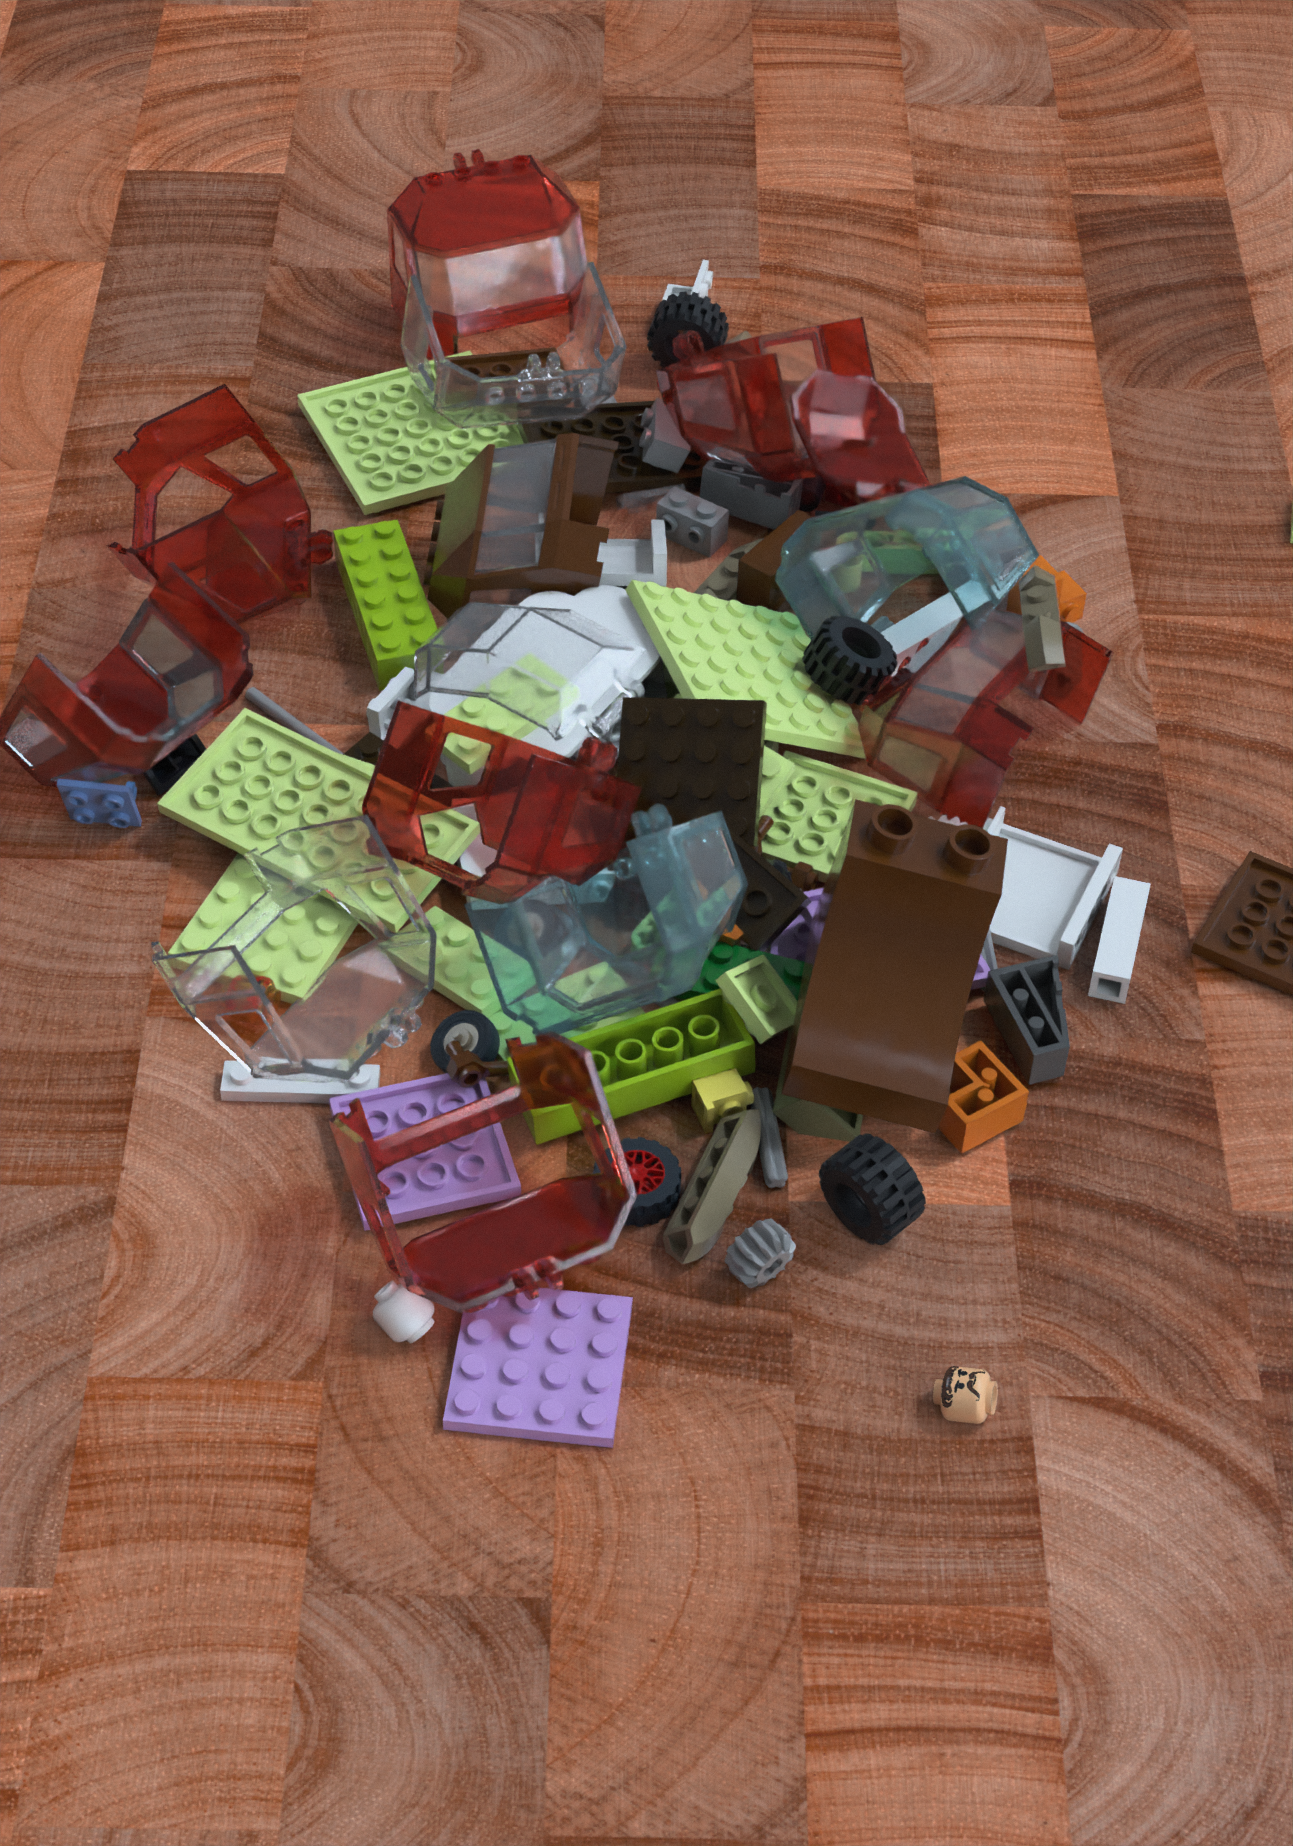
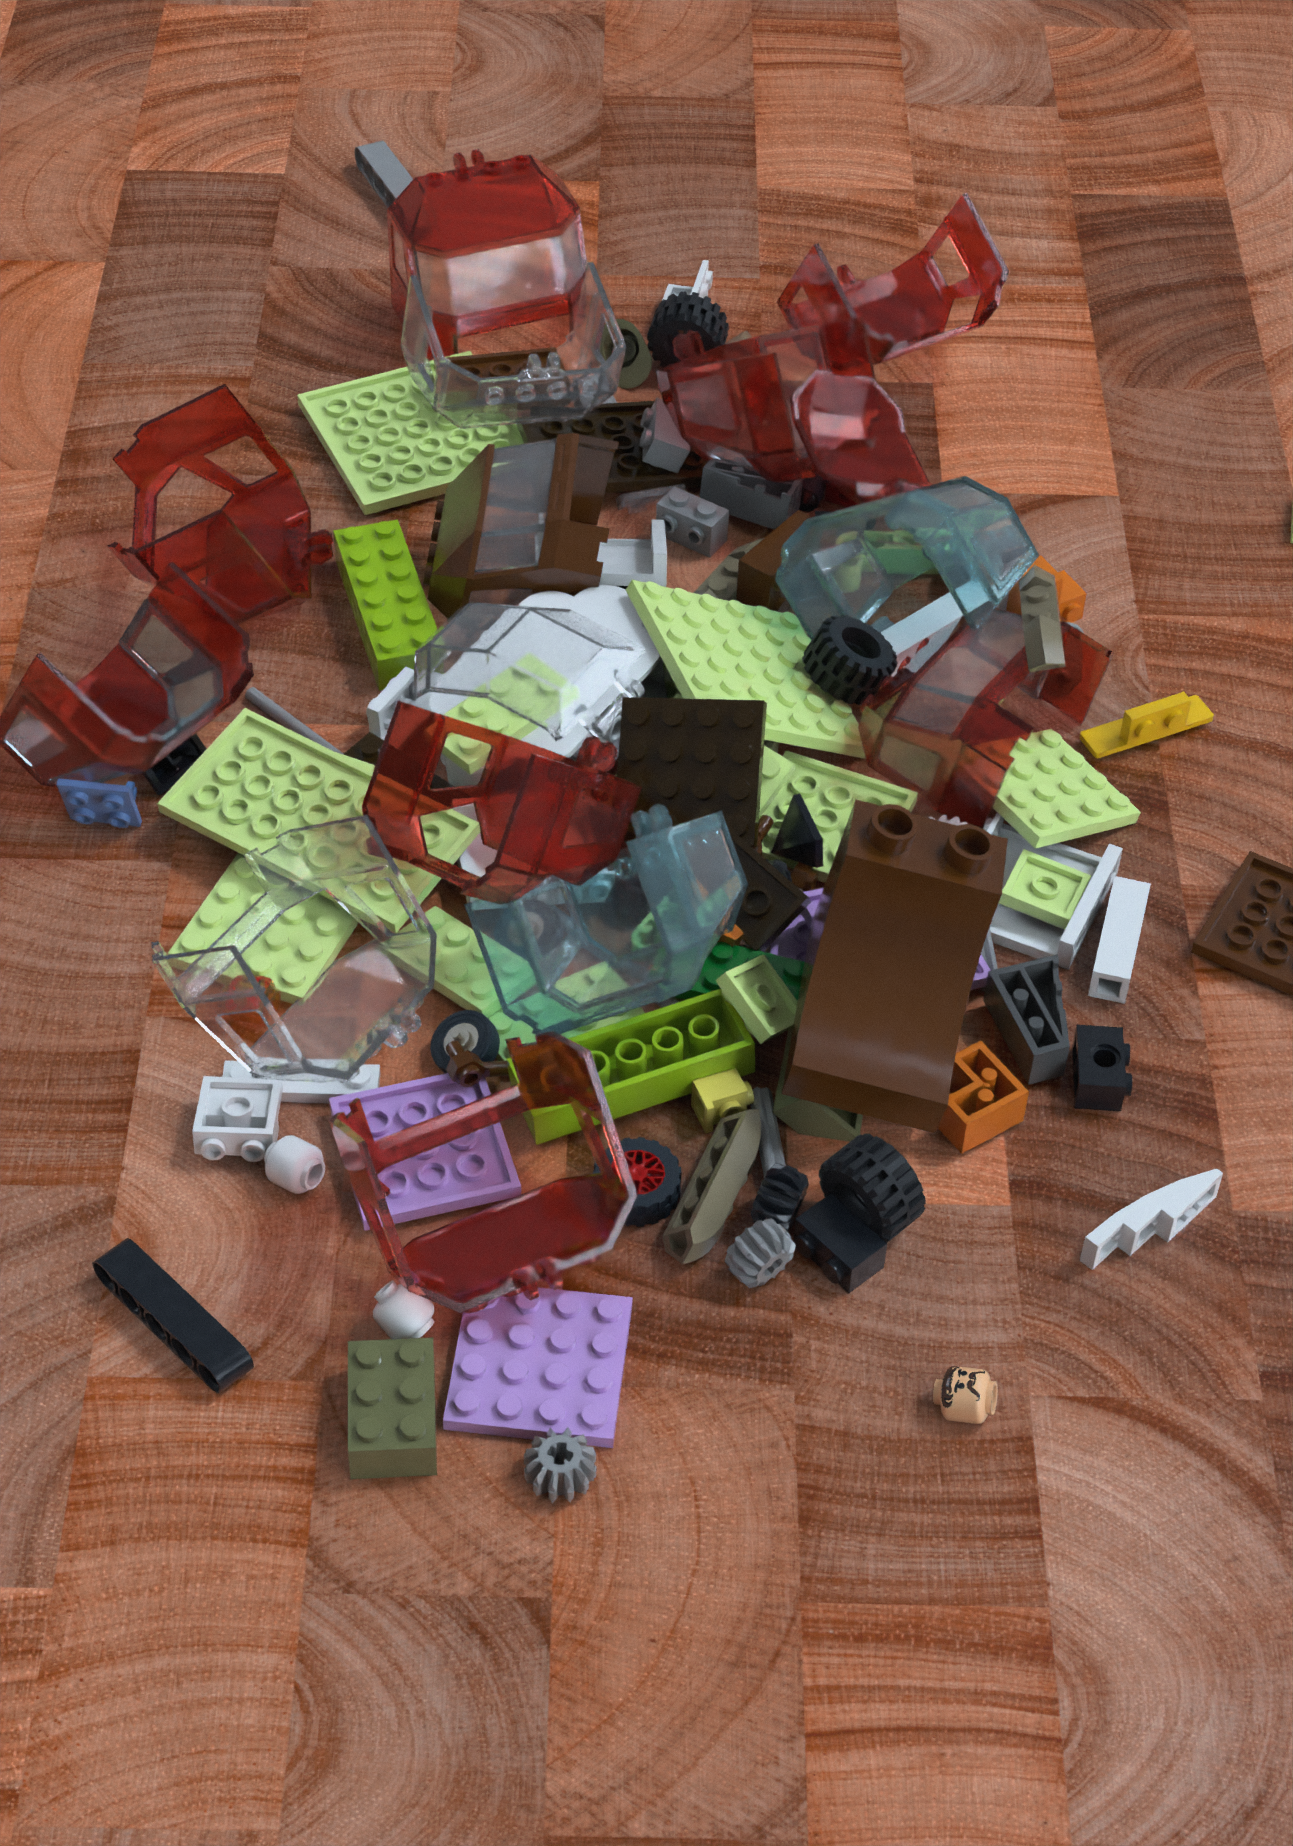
none -> black beam [92,1238,254,1394]
none -> white plate [192,1076,283,1162]
none -> white head [264,1135,325,1194]
none -> olive brick [348,1337,437,1479]
none -> light grey beam [354,140,436,232]
none -> light grey gear [524,1427,597,1504]
none -> olive piece [596,319,652,389]
none -> black gear [751,1163,809,1232]
none -> black slope [771,794,823,868]
none -> clear red windscreen [777,193,1009,371]
none -> black brick [793,1193,887,1293]
none -> yellowish green plate [946,729,1141,849]
none -> yellowish green plate [999,849,1091,930]
none -> black brick [1072,1025,1132,1111]
none -> yellow bracket [1079,692,1214,759]
none -> white slope [1080,1169,1223,1270]

